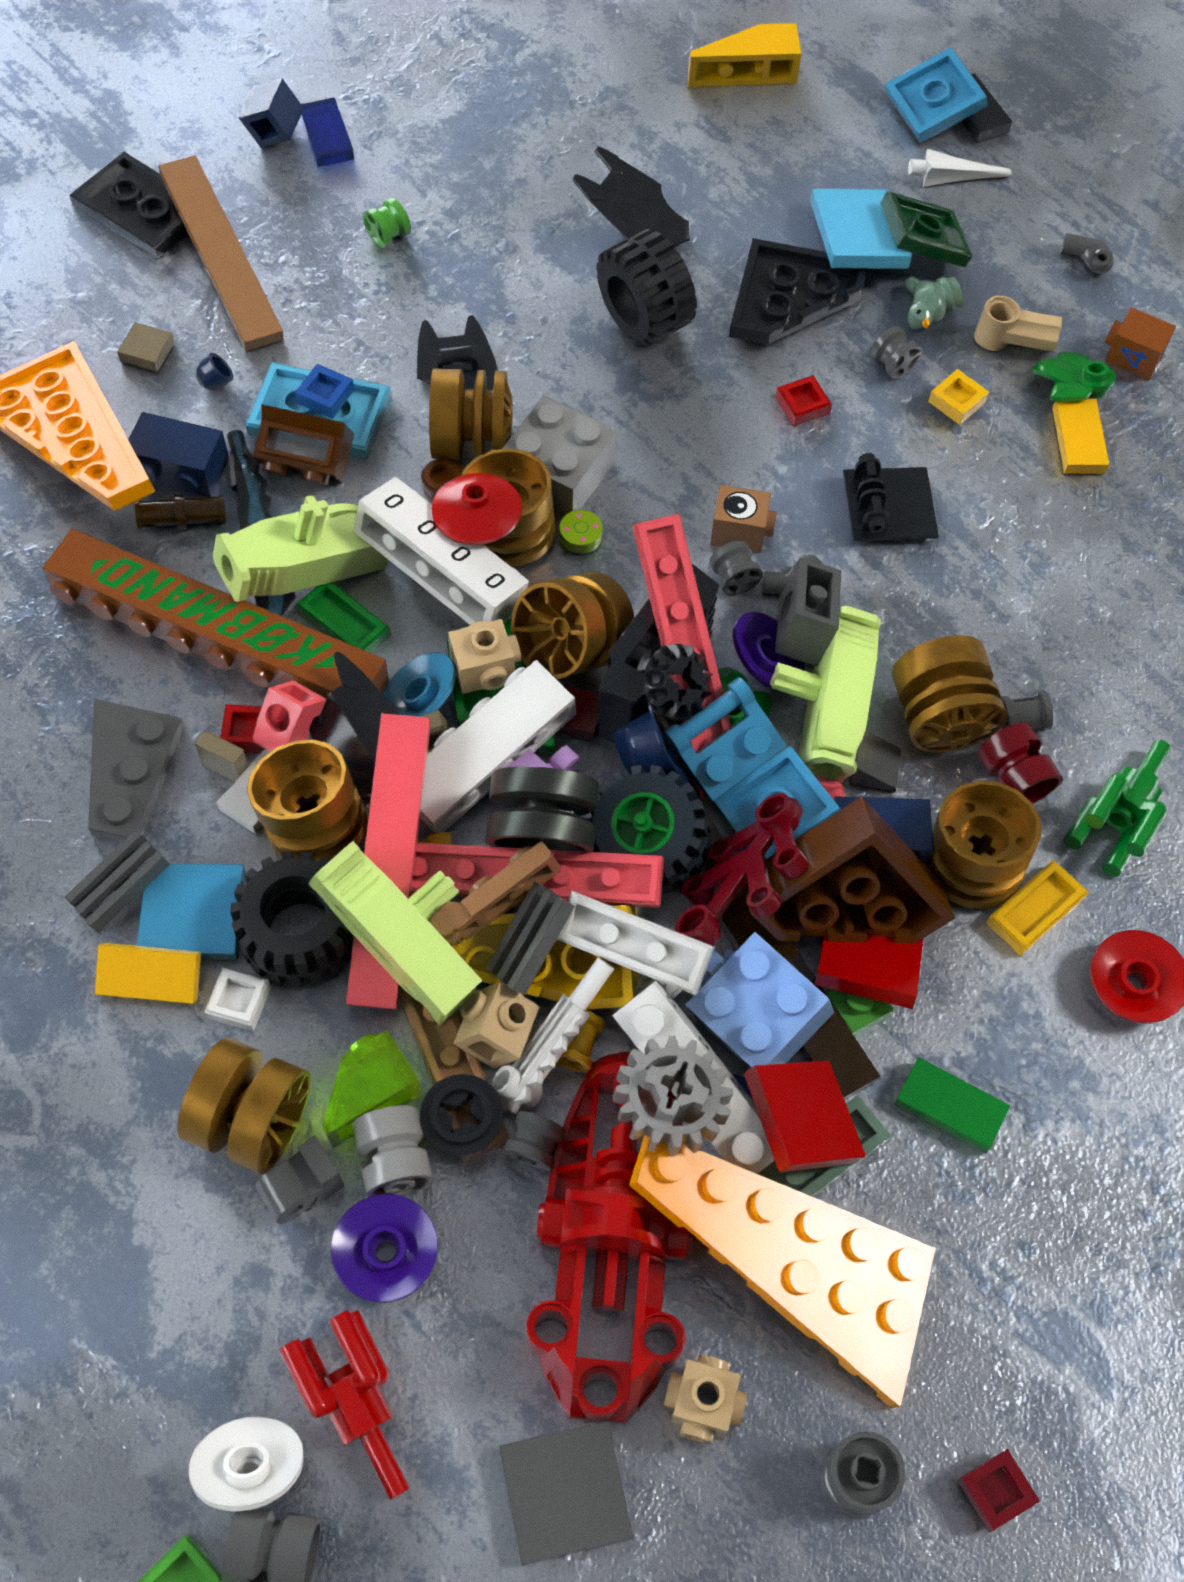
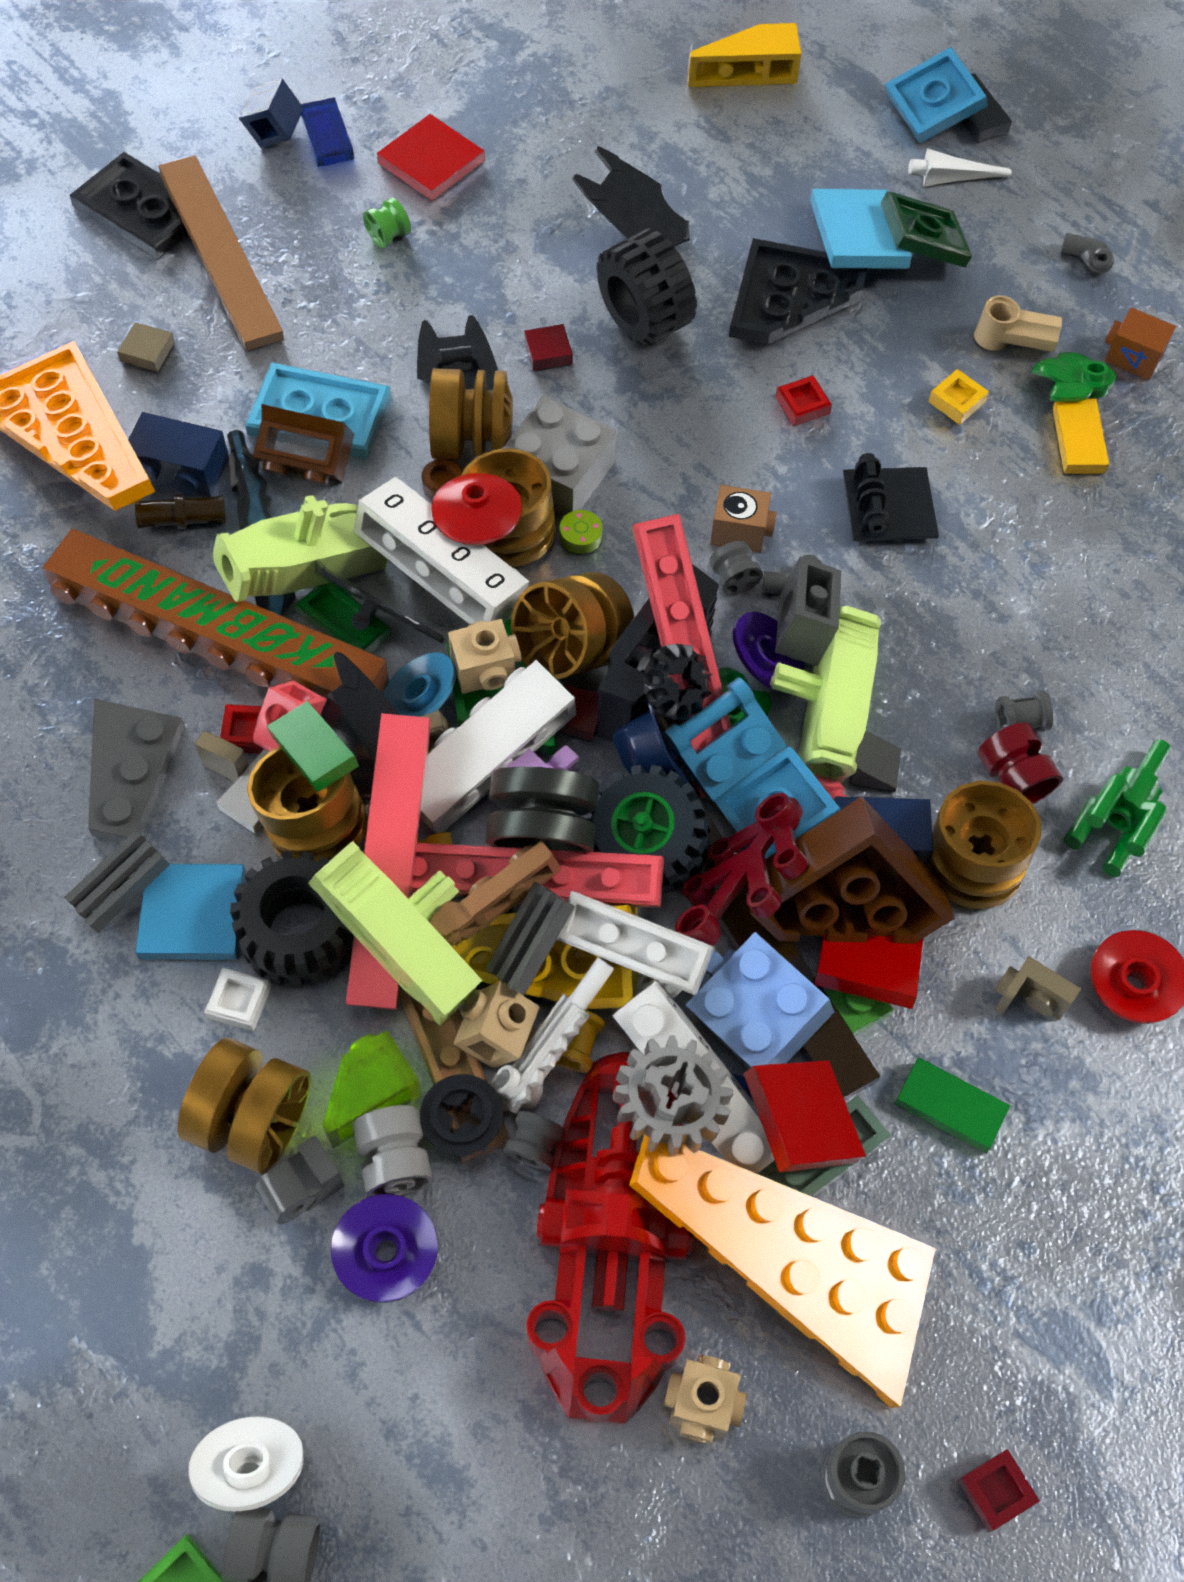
yellow tile [95,942,201,1004] -> none
dark blue hinge [196,353,234,390] -> none
red plant [279,1310,410,1500] -> none
blue plate [295,364,354,419] -> none
dark grey tile [499,1421,633,1566] -> none
dark grey wheel [870,326,922,379] -> none
pearl gold wheel [891,635,1008,753] -> none
sand green animal [905,276,963,329] -> none
yellow tile [986,860,1089,957] -> none
none -> tile [267,701,359,792]
none -> black shield [315,559,445,643]
none -> red tile [377,114,485,201]
none -> dark red tile [524,324,573,371]
none -> dark tan bracket [994,956,1081,1020]

